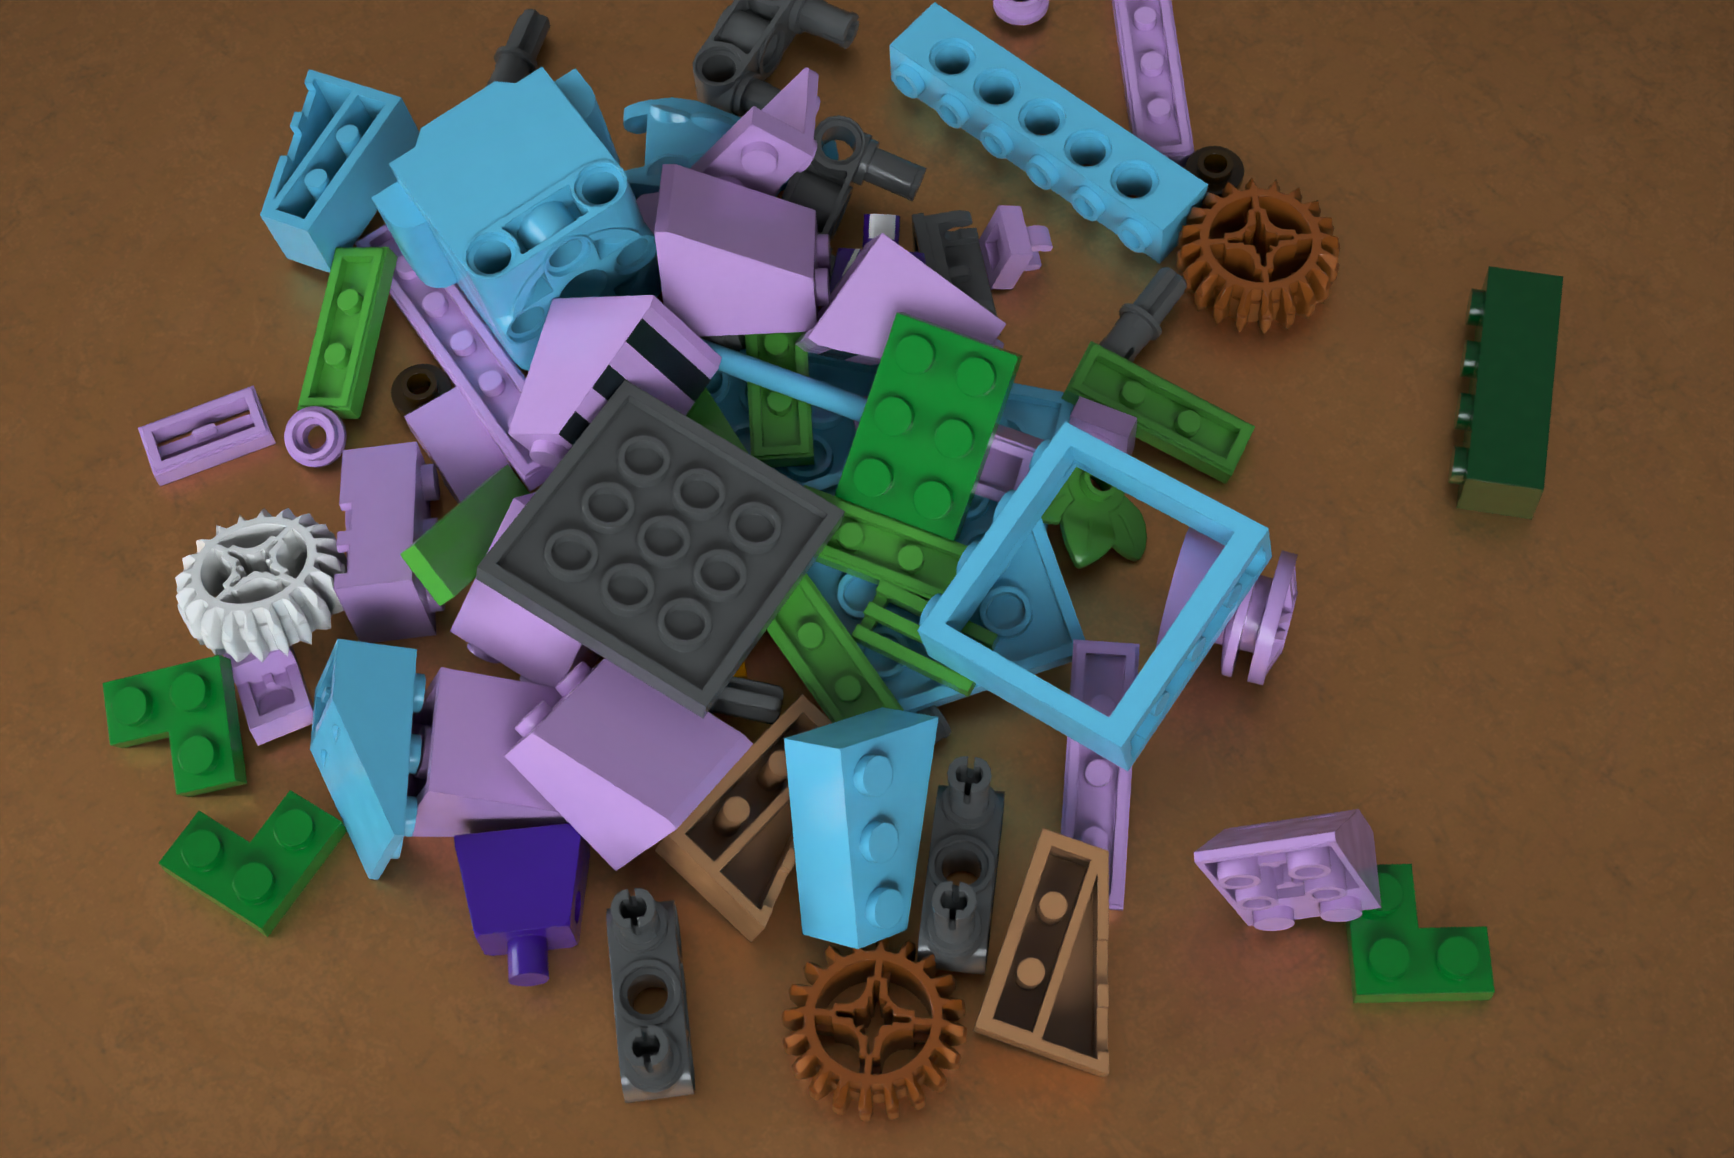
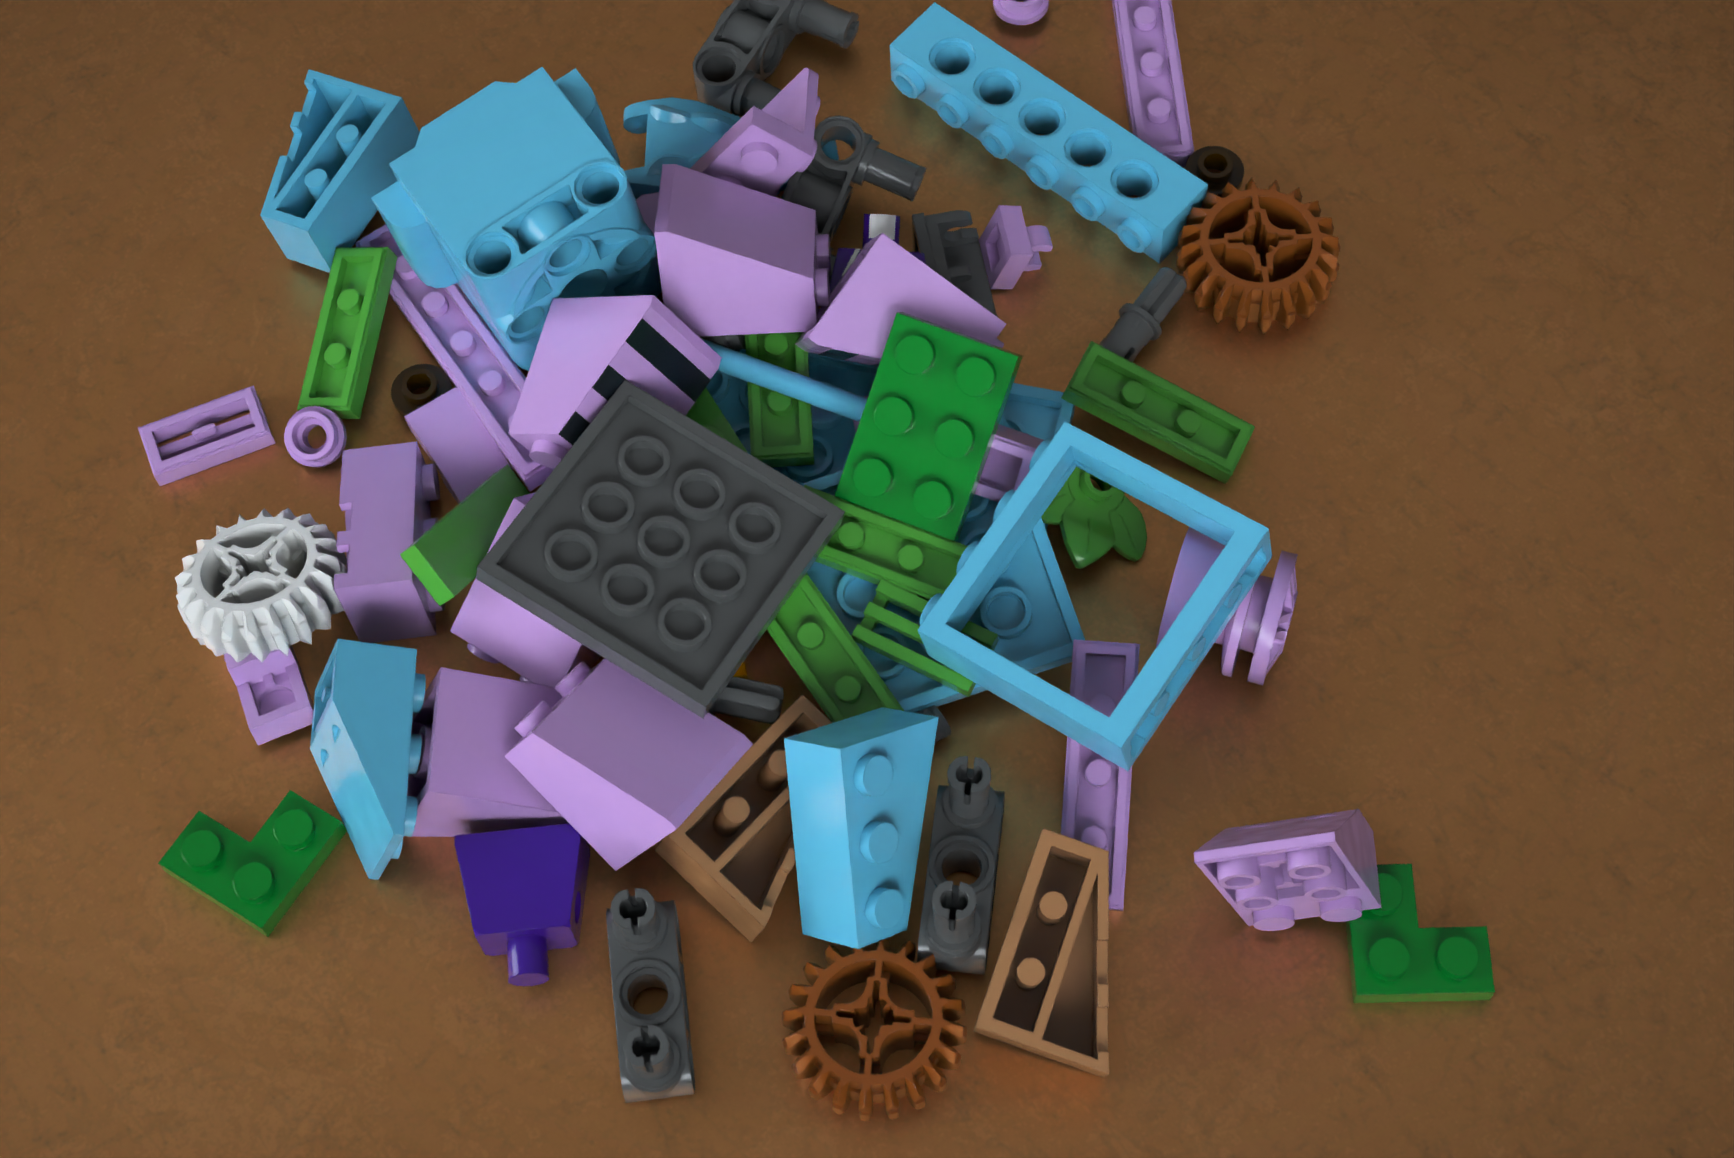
green plate [102,655,247,797] -> none
dark grey axle [486,9,550,86] -> none
lavender plate [1069,396,1137,456] -> none
dark green brick [1448,266,1563,519] -> none

